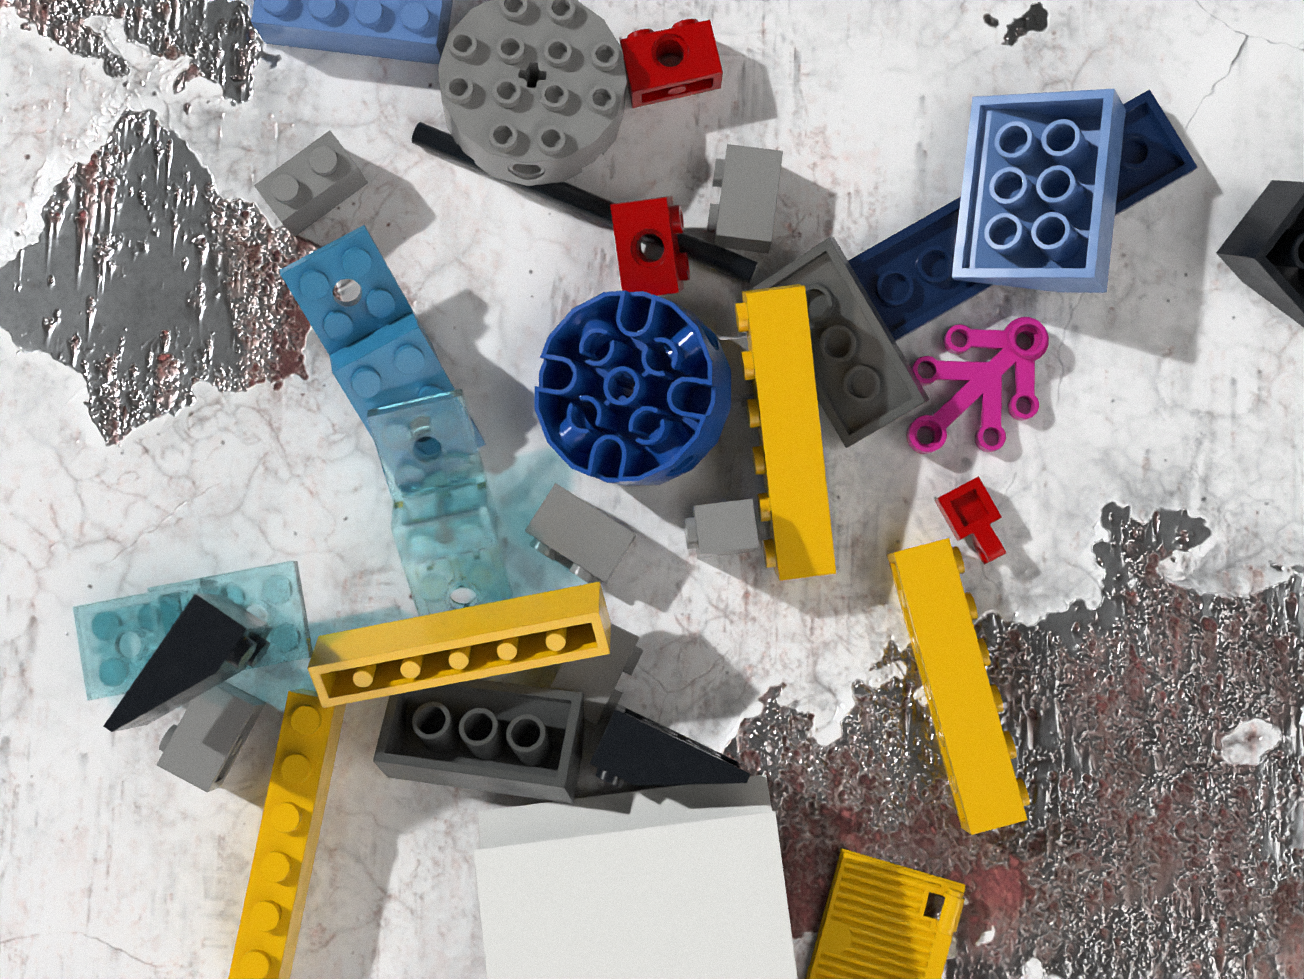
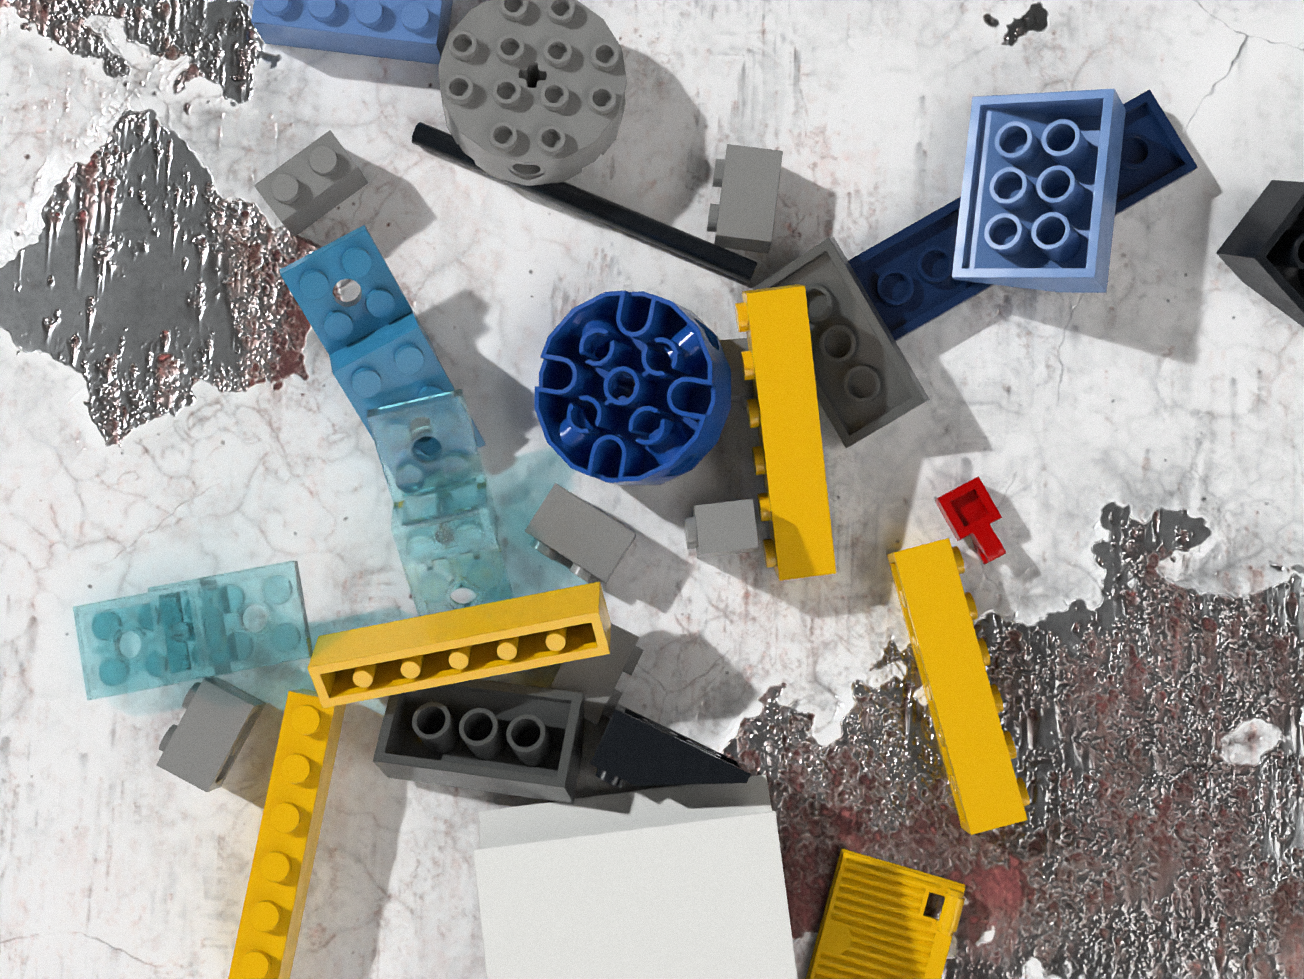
black slope [103,593,273,732] -> none
red brick [610,196,690,296] -> none
red brick [620,19,723,108] -> none
dark pink plant [906,317,1049,454] -> none

